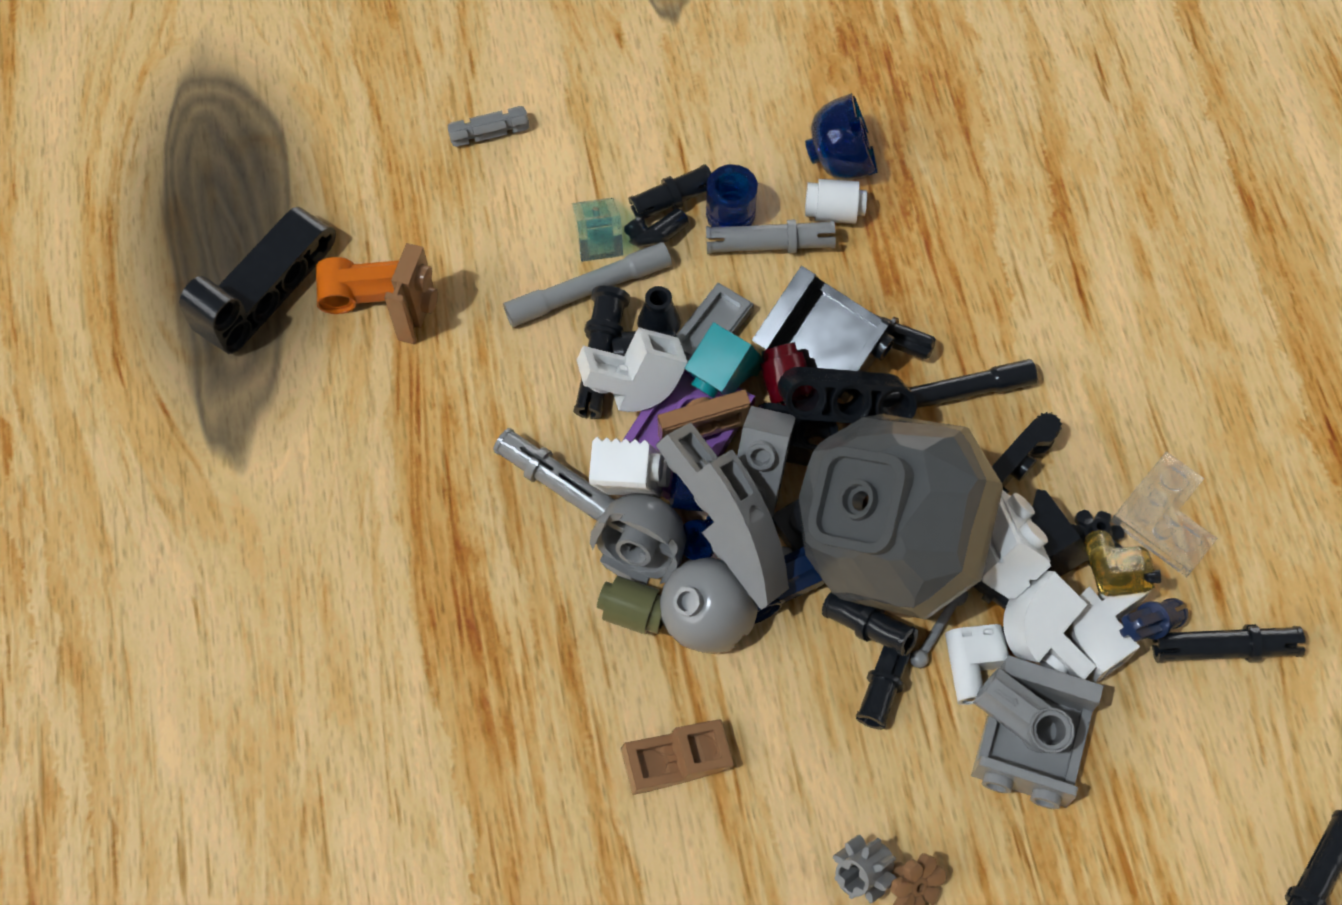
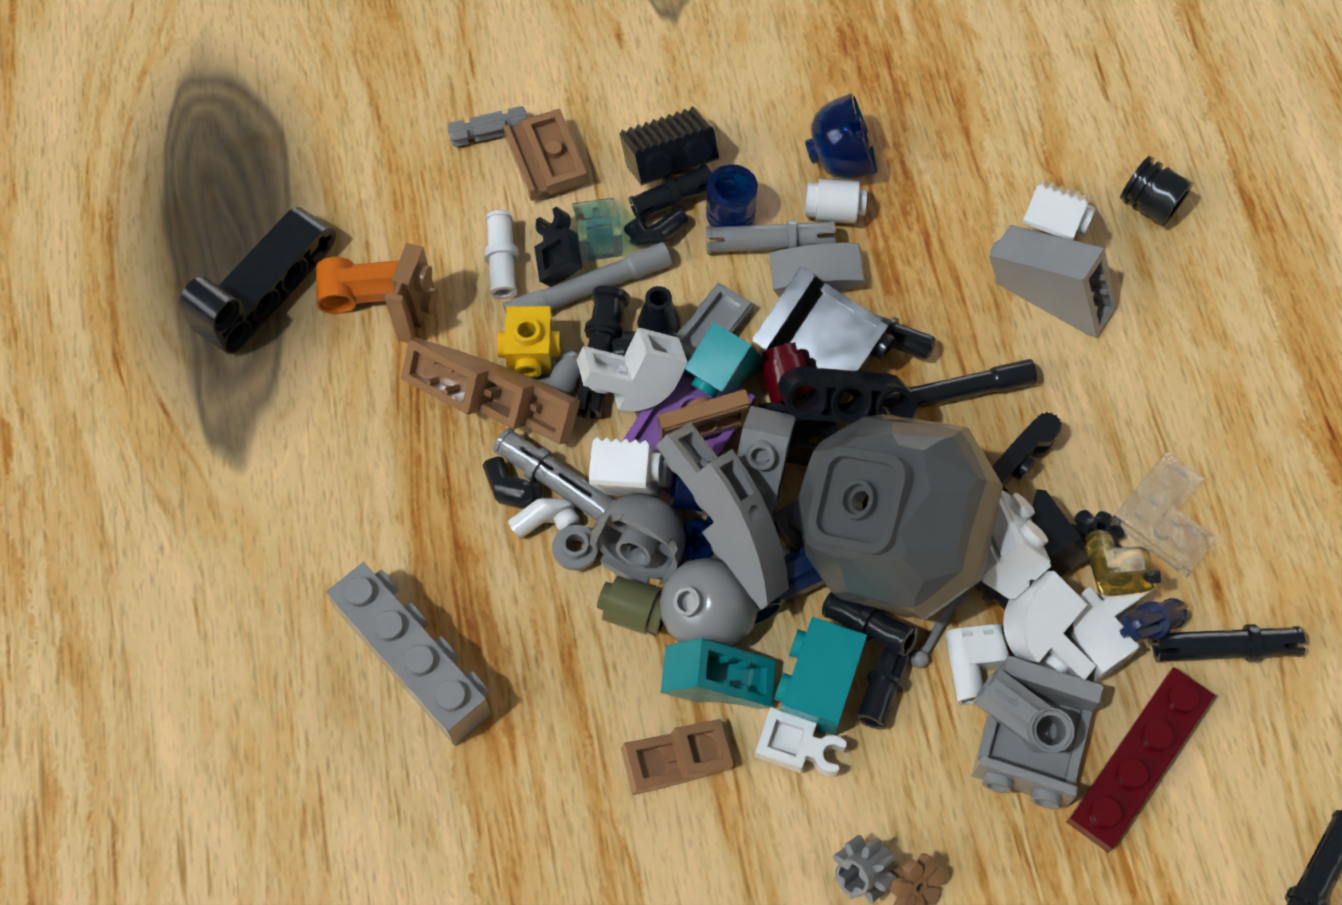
none -> light grey brick [326,561,492,746]
none -> medium nougat slope [401,337,580,445]
none -> black arm [482,456,542,509]
none -> white pin [484,210,519,299]
none -> yellow brick [497,306,561,378]
none -> medium nougat plate [503,108,588,201]
none -> white arm [508,498,580,539]
none -> black plate [534,206,583,287]
none -> light grey arm [538,350,581,395]
none -> light grey plate [552,525,599,571]
none -> black brick [619,106,719,186]
none -> teal arch [661,638,776,709]
none -> white plate [754,707,847,777]
none -> light grey slope [769,243,866,297]
none -> teal brick [774,617,867,735]
none -> light grey slope [989,225,1117,338]
none -> white brick [1022,179,1096,240]
none -> dark red plate [1066,667,1215,853]
none -> black piece [1120,156,1193,226]

